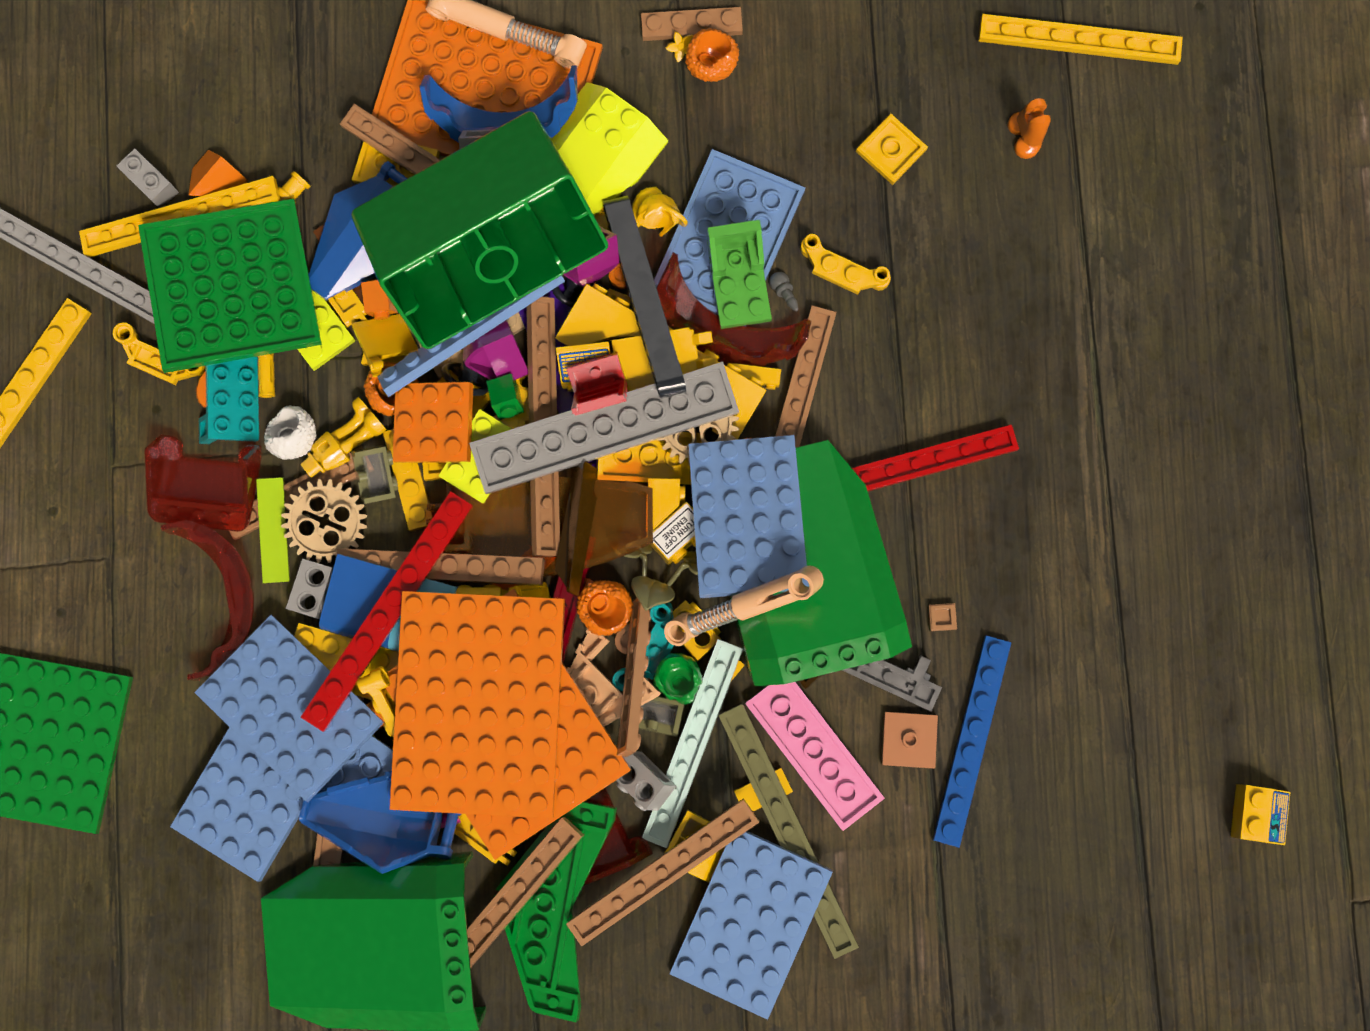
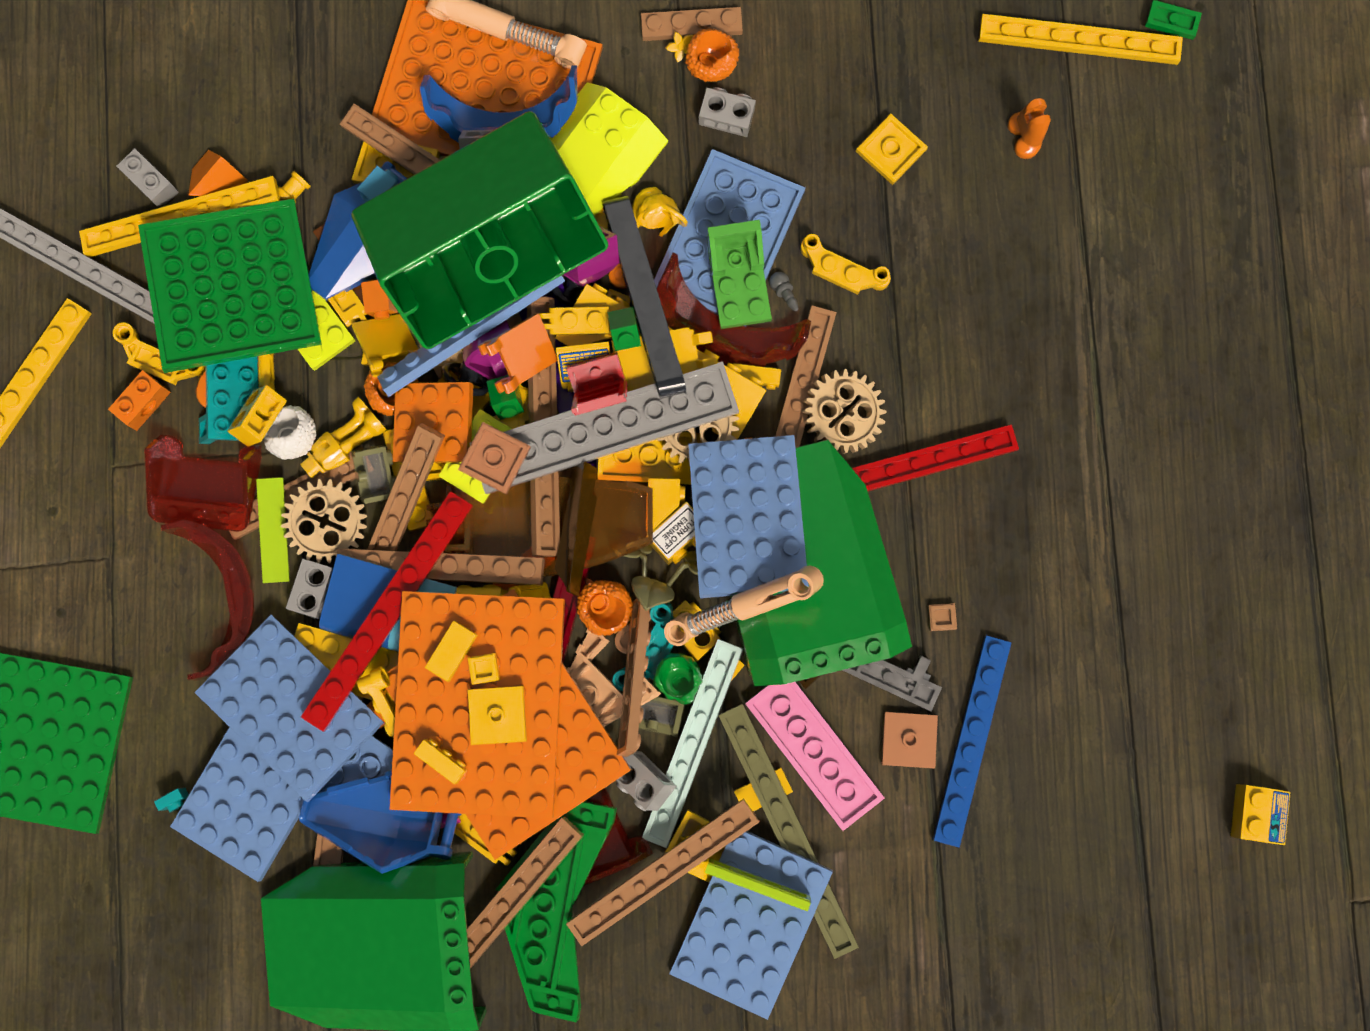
none -> orange brick [108,370,171,431]
none -> teal plate [154,788,189,813]
none -> yellow brick [227,385,287,447]
none -> dark azure brick [357,166,399,202]
none -> medium nougat plate [367,423,445,551]
none -> yellow piece [414,738,468,785]
none -> yellow tile [425,621,478,682]
none -> nougat plate [458,422,531,495]
none -> yellow tile [468,653,500,685]
none -> yellow plate [468,686,527,745]
none -> orange flag [478,313,558,394]
none -> yellow hinge [539,307,610,335]
none -> green brick [607,307,641,351]
none -> light grey brick [699,87,756,137]
none -> lime tile [705,859,811,912]
none -> tan gear [802,369,886,454]
none -> green plate [1145,0,1202,40]

